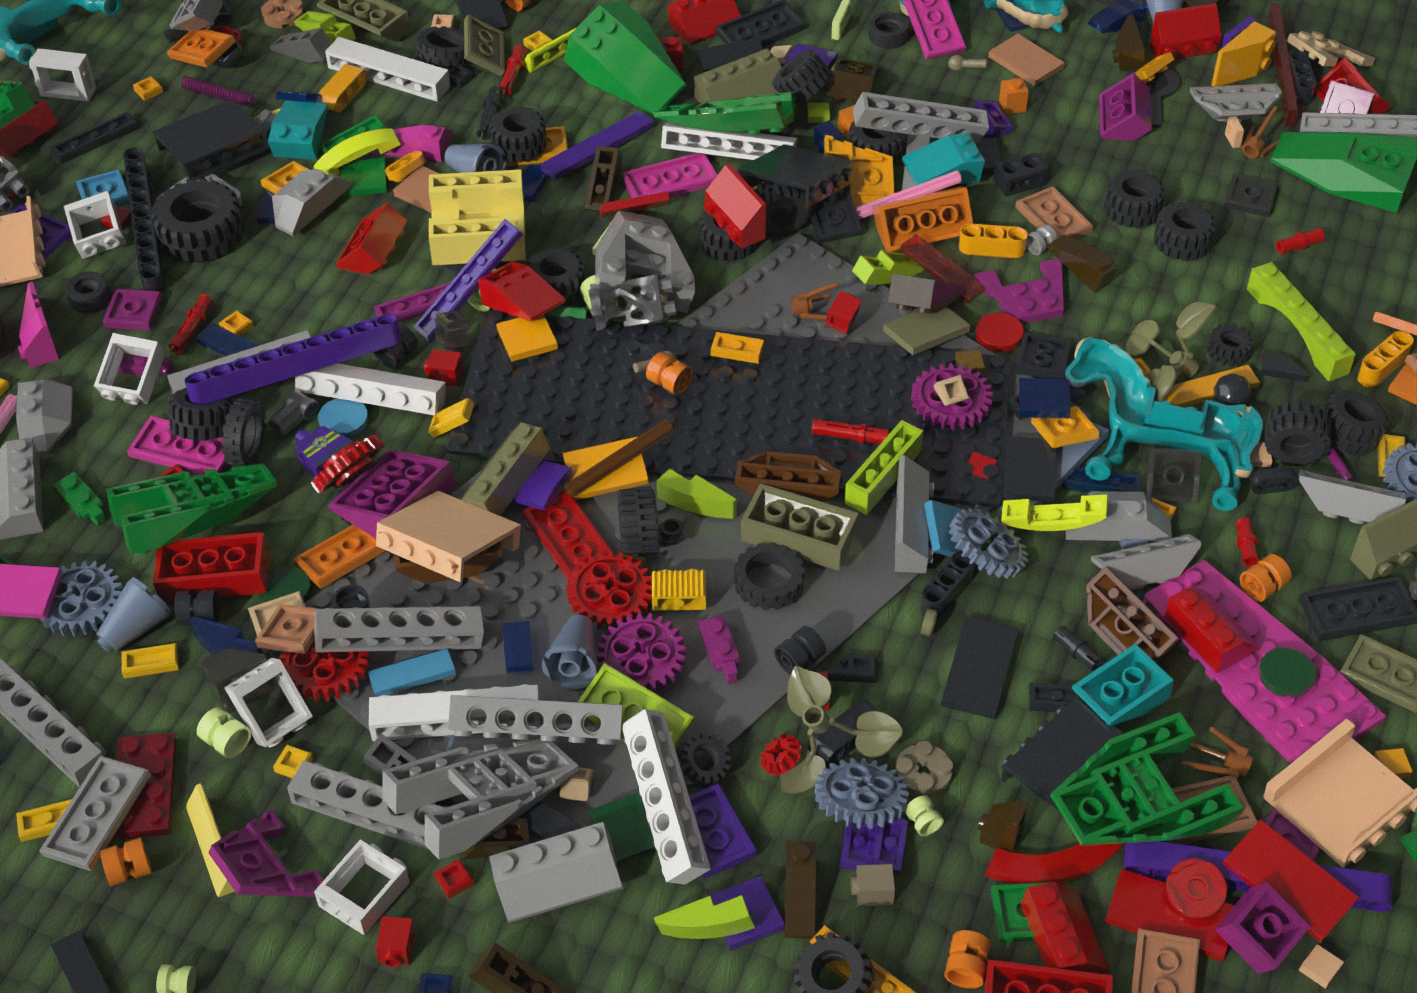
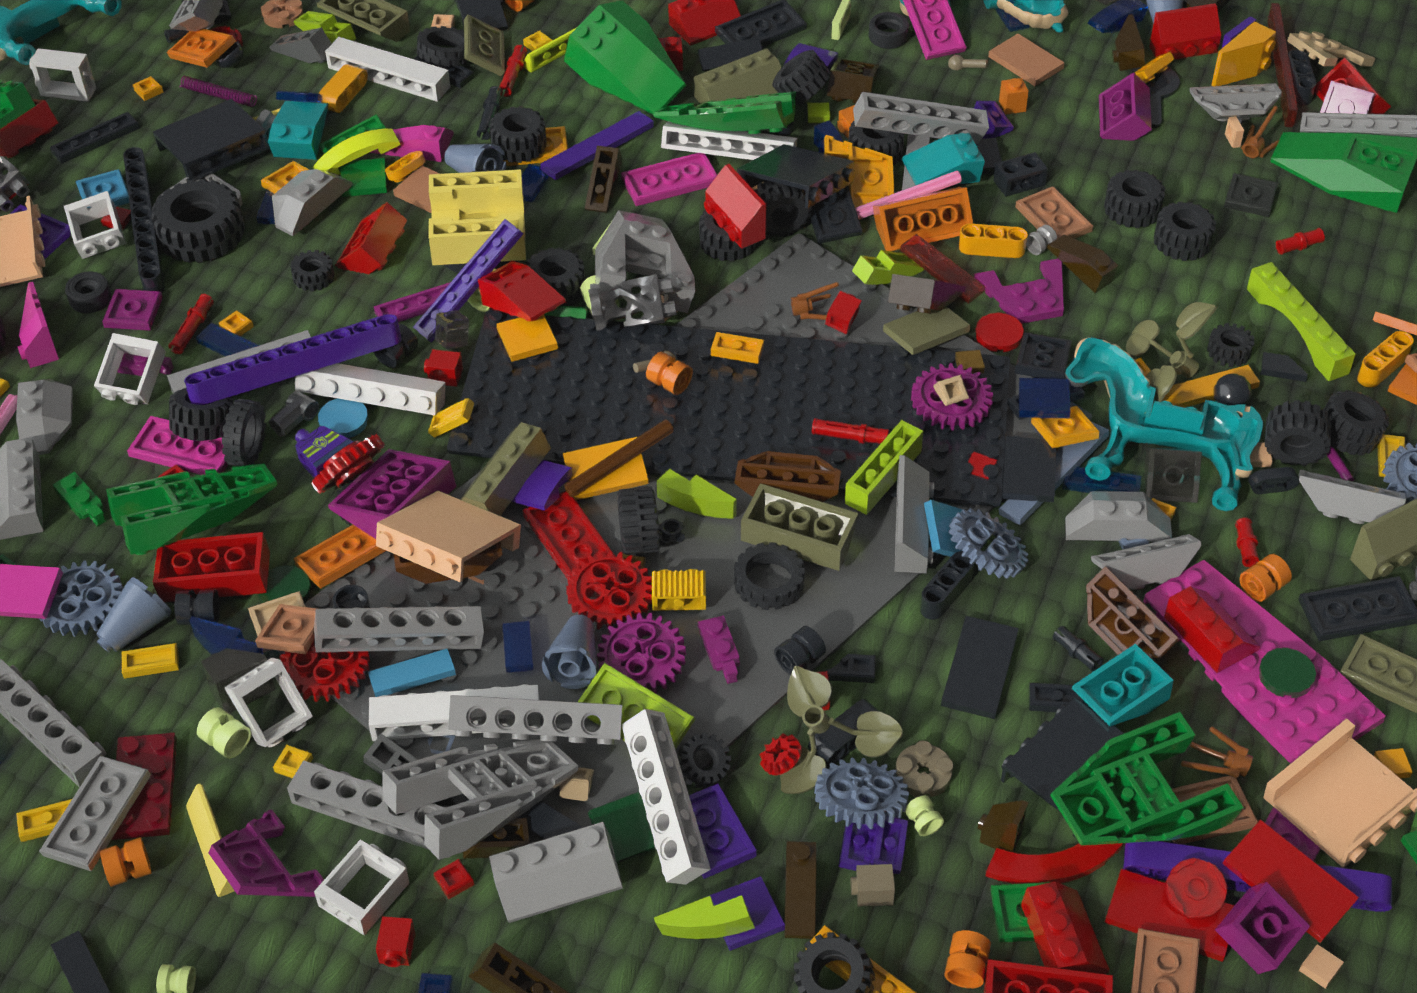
red tile [599,192,670,218] -> none
tan tile [770,45,793,64] -> none
olive tile [920,608,938,636] -> none
neon yellow slope [1001,494,1108,531] -> none
none -> black tyre [290,250,335,292]

